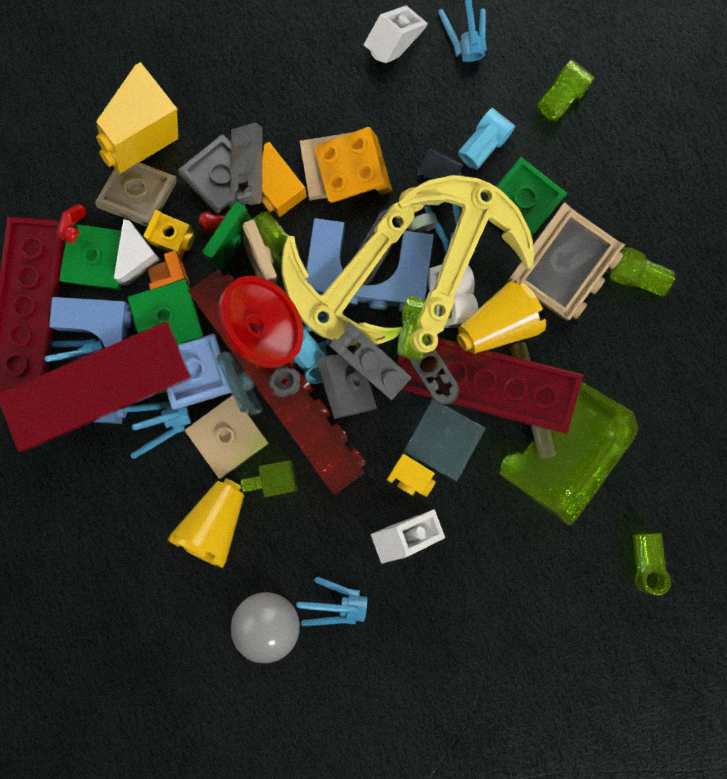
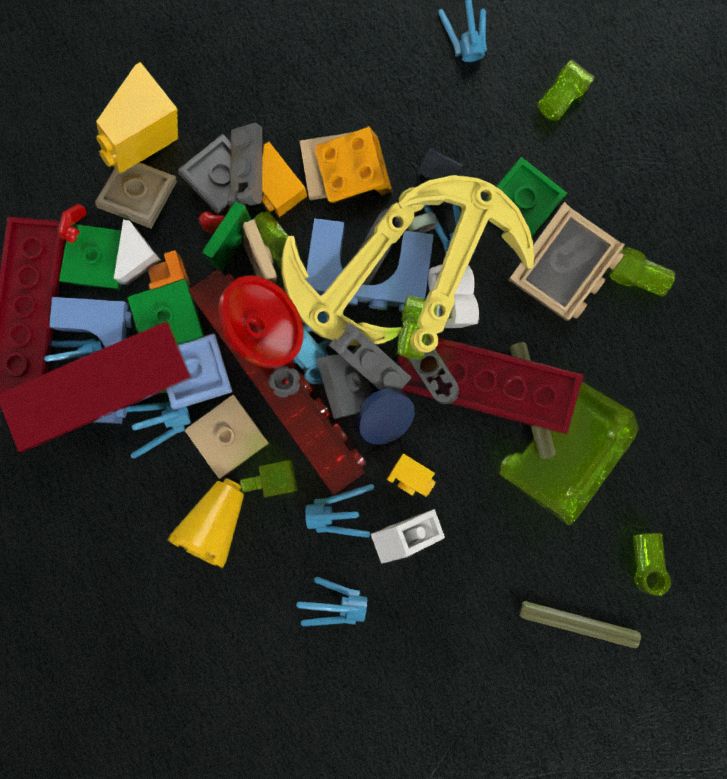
yellow brick [143,209,195,257] -> none
clear light blue plate [216,351,262,415] -> none
light grey piece [231,592,300,663] -> none
white slope [364,6,428,63] -> none
clear light blue plate [403,399,486,481] -> none
yellow cone [457,279,546,354] -> none
medium azure piece [458,108,515,170] -> none
none -> dark azure plant [305,484,374,537]
none -> dark blue tile [355,388,415,445]
none -> olive axle [520,601,641,648]

